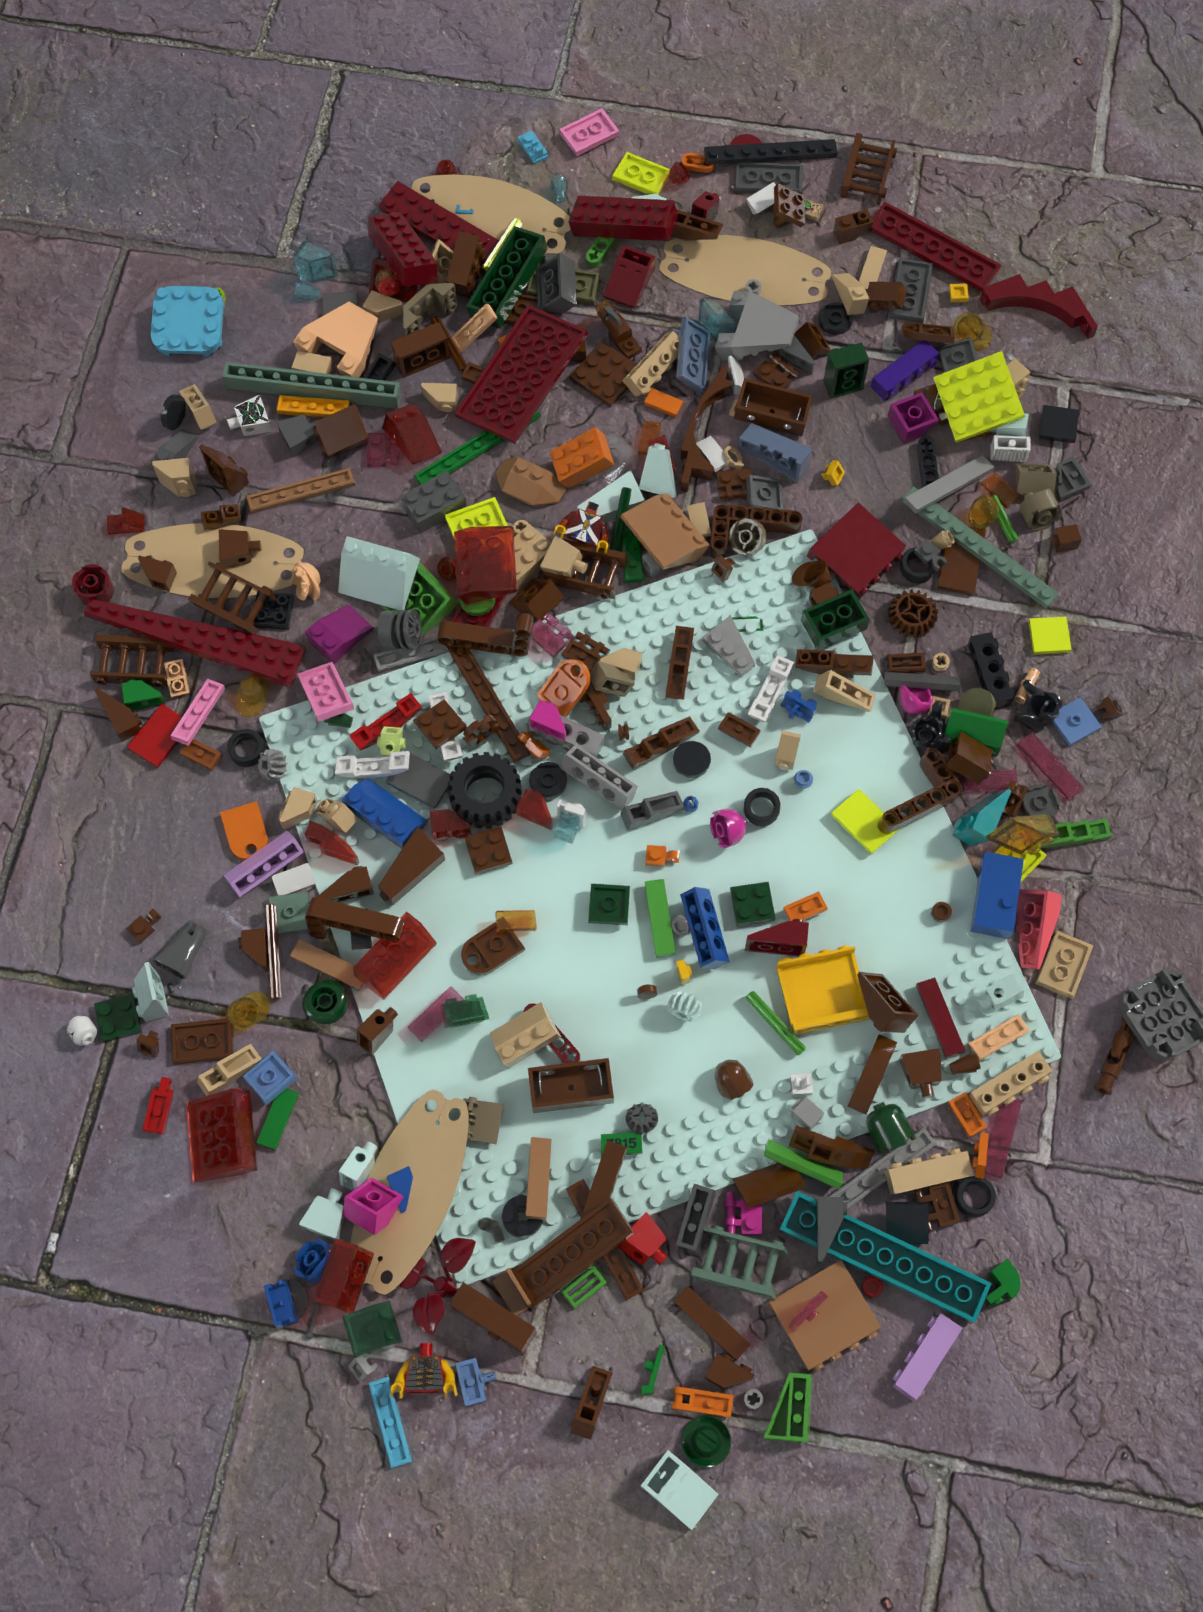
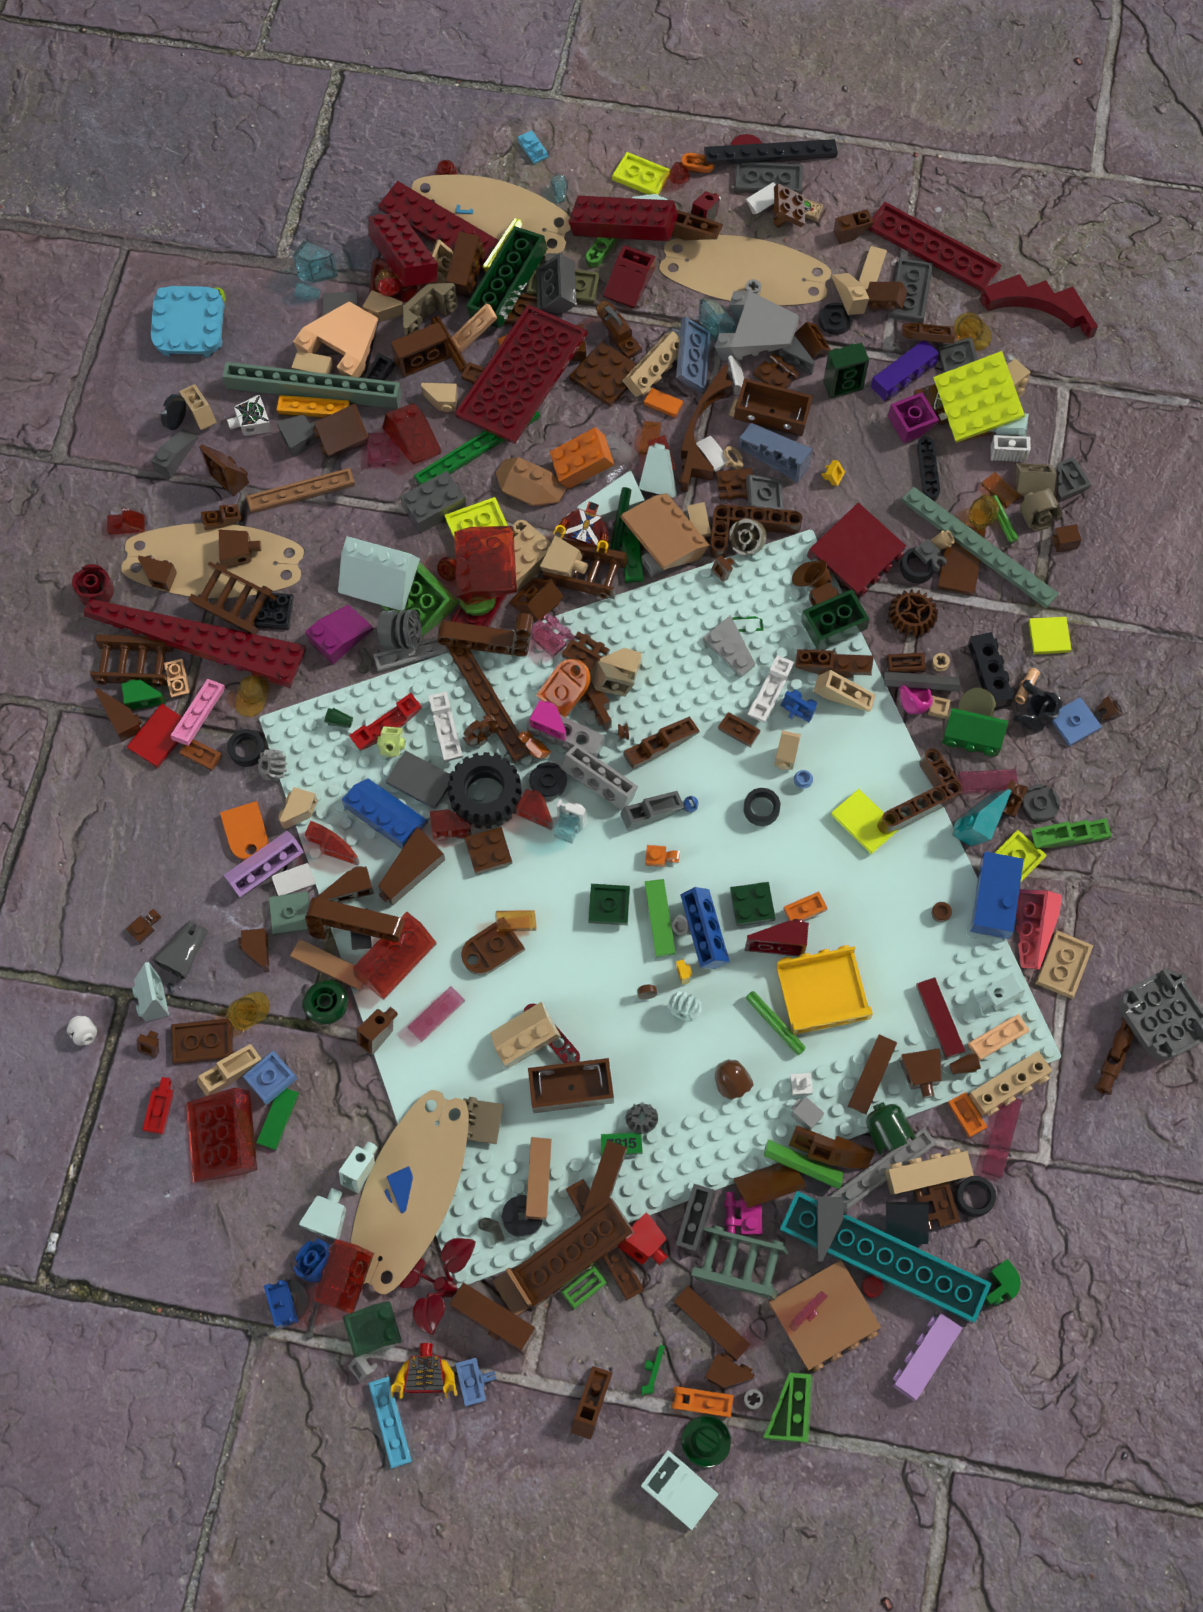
dark green plate [94,993,142,1043] -> none
tan slope [152,458,196,497] -> none
axle [264,904,282,1000] -> none
light nougat hair [291,560,321,601] -> none
bright pink plate [297,662,354,722] -> none
tan slope [315,798,358,833] -> none
white slope [335,751,410,778] -> none
dark pink slope [343,1177,403,1235] -> none
reddish brown plate [413,699,467,749] -> none
clear green slope [441,994,489,1029] -> none
bright pink plate [559,108,619,156] -> none
reddish brown slope [665,626,694,700] -> none
black tile [673,741,711,778] -> none
dark pink cylinder [710,808,746,848] -> none
reddish brown fence [840,133,897,205] -> none
reddish brown slope [857,972,918,1033] -> none
light grey tile [904,455,994,514] -> none
black hair [910,701,950,754] -> none
reddish brown brick [946,731,993,785] -> none
yellow plate [949,284,969,303] -> none
orange plate [972,1132,989,1179] -> none
clear yellow slope [986,814,1060,855] -> none
clear pink tile [1017,732,1084,801] -> none
black tile [1039,405,1079,443] -> none

